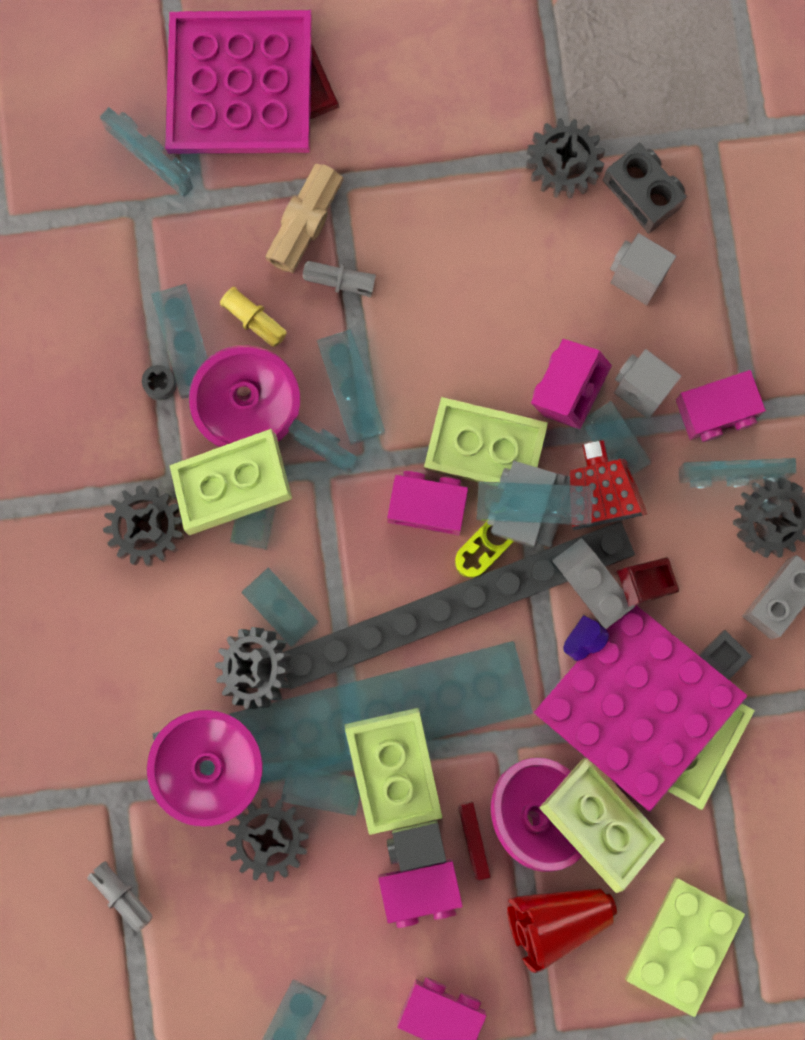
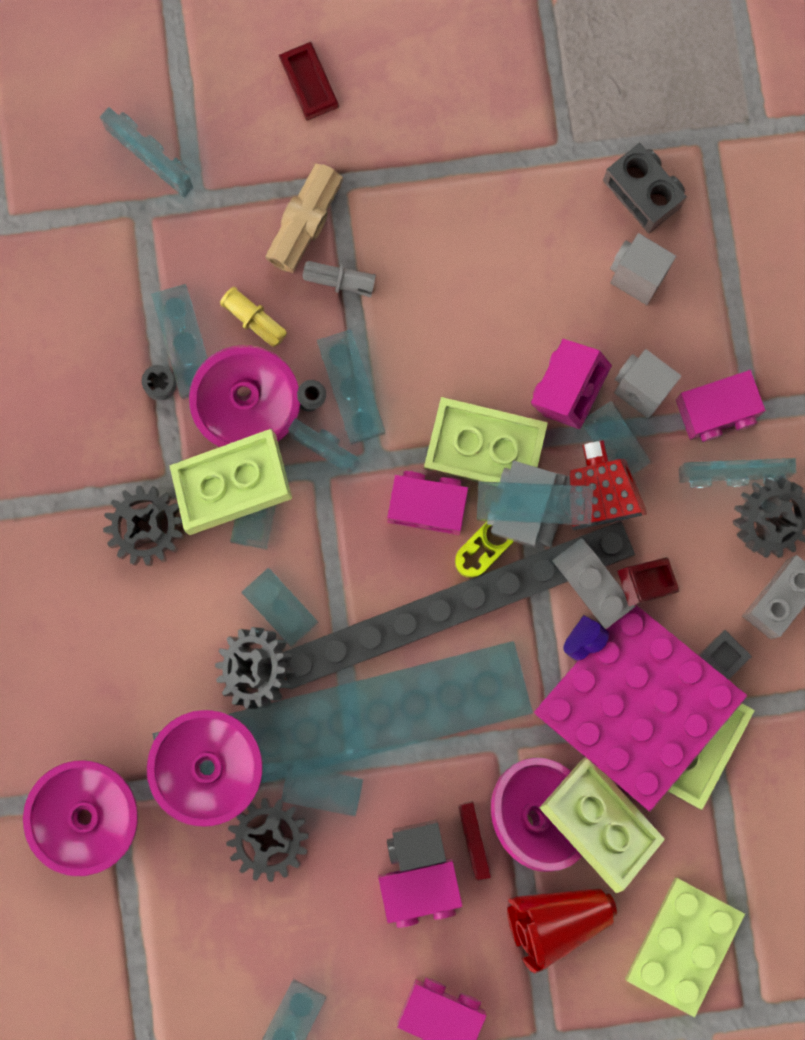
light grey axle [87,861,153,931] -> none
dark pink plate [165,10,312,154] -> none
yellowish green plate [344,708,443,835] -> none
dark grey gear [526,118,605,198] -> none
none -> dark pink dish [23,761,138,876]
none -> dark grey pin [297,380,326,412]

